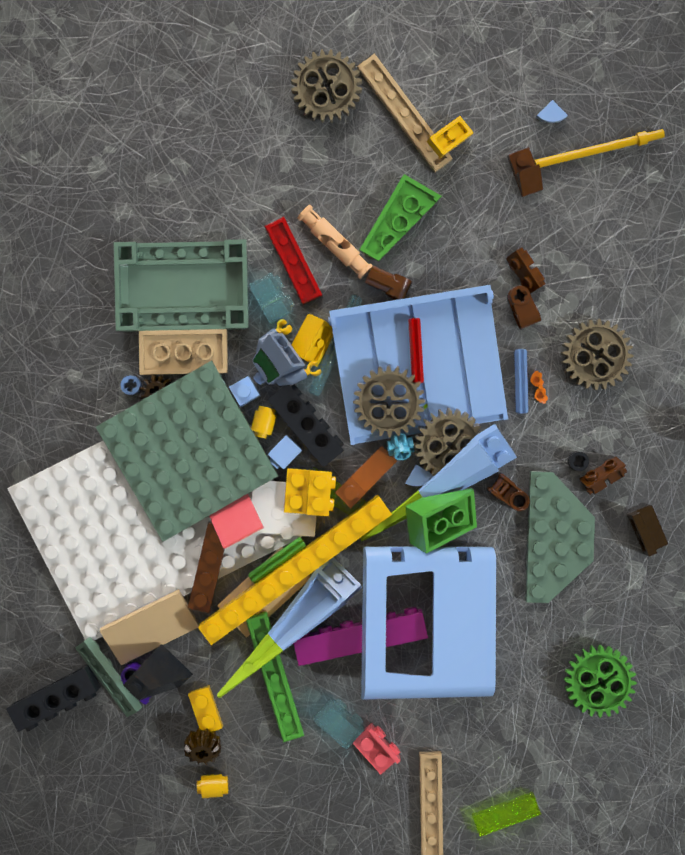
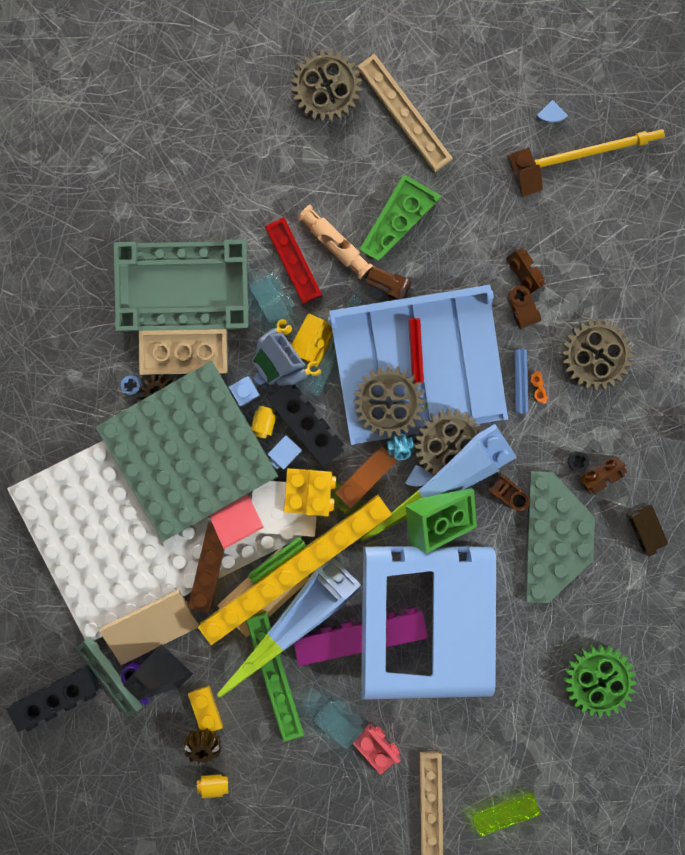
yellow plate [426,116,473,158] -> none

